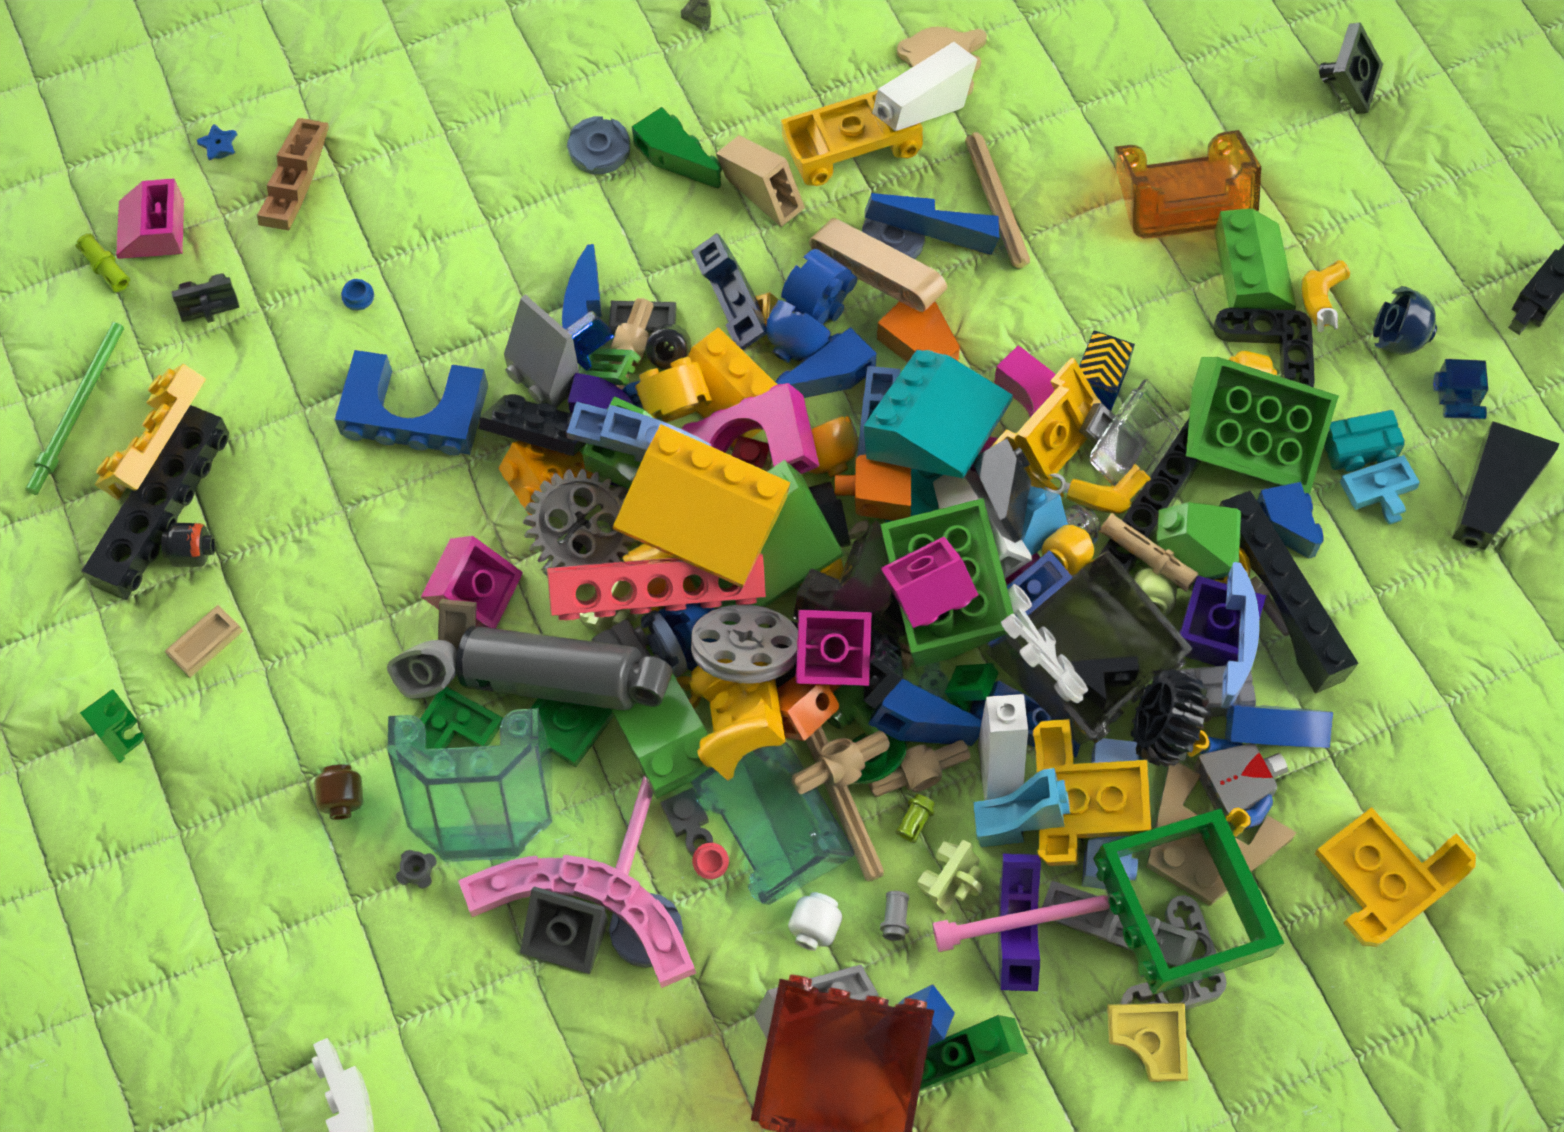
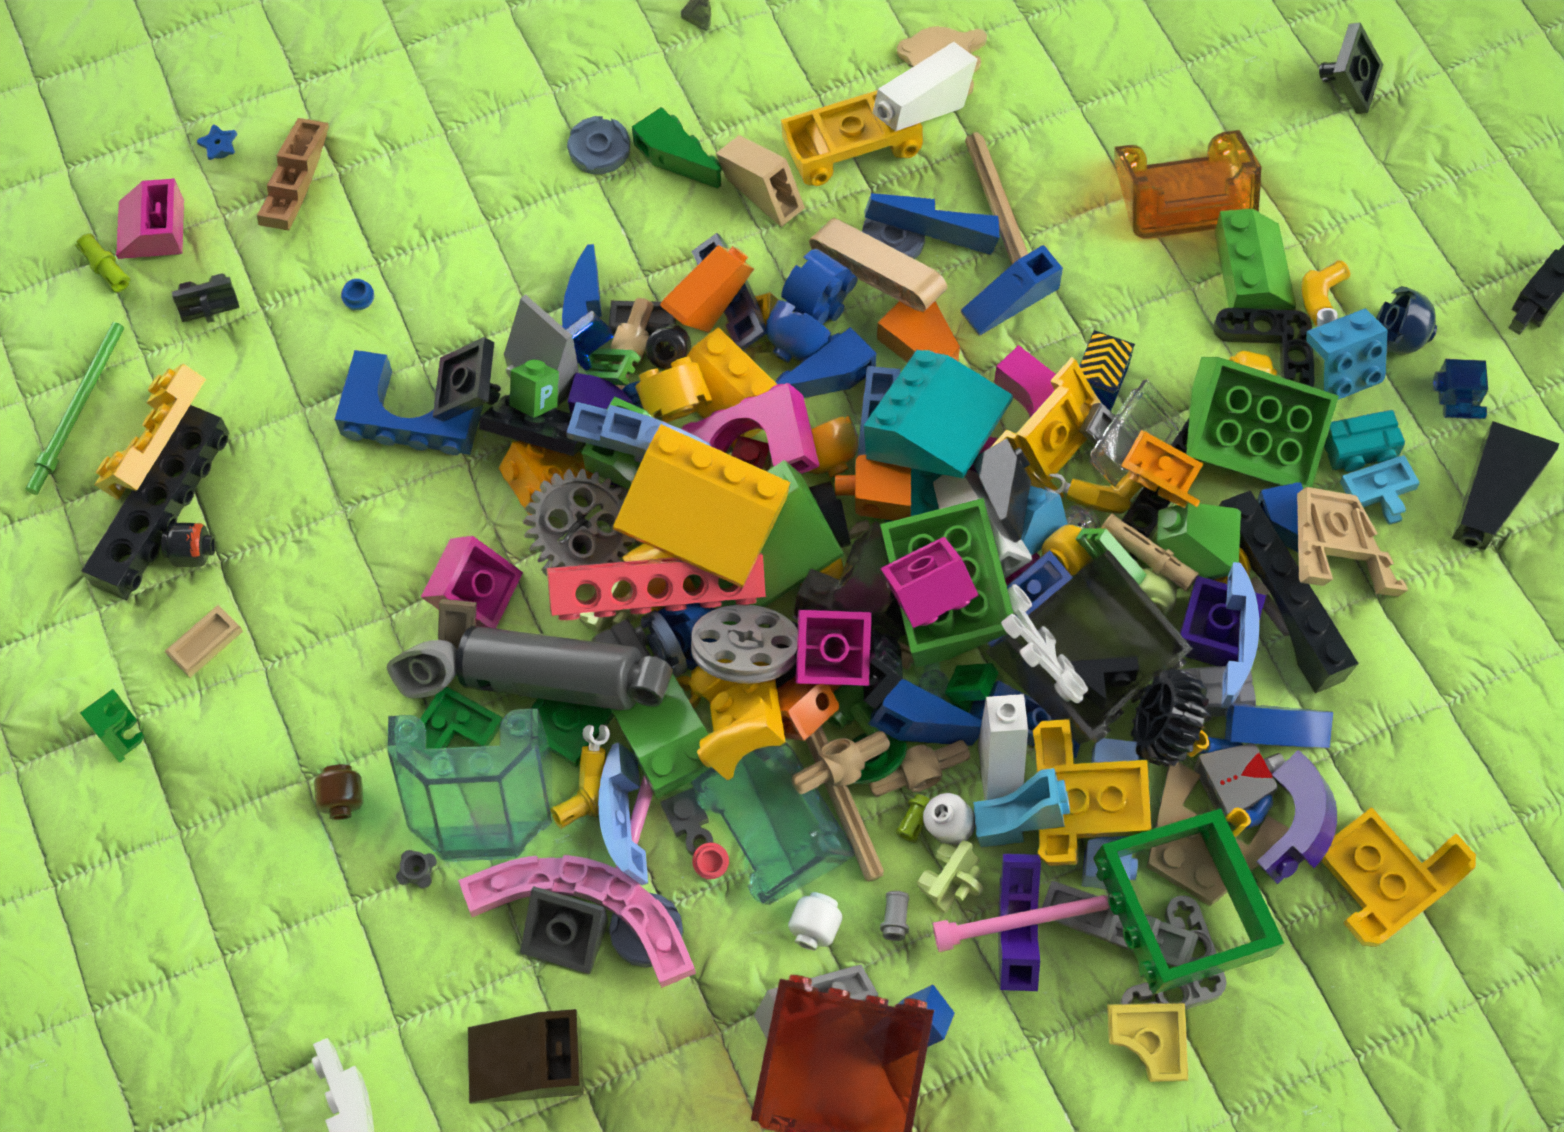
green slope [901,1015,1028,1093] -> none
none -> black tile [433,337,501,422]
none -> dark brown slope [468,1009,584,1104]
none -> bright green brick [509,359,559,418]
none -> yellow arm [550,725,610,829]
none -> light blue slope [598,742,648,885]
none -> orange slope [660,245,754,333]
none -> white head [923,793,976,845]
none -> blue slope [961,245,1063,336]
none -> bright green tile [1076,528,1147,585]
none -> light orange bracket [1121,430,1203,508]
none -> arch [1256,750,1337,884]
none -> tan wing [1297,487,1408,597]
none -> dark azure bracket [1307,308,1388,400]

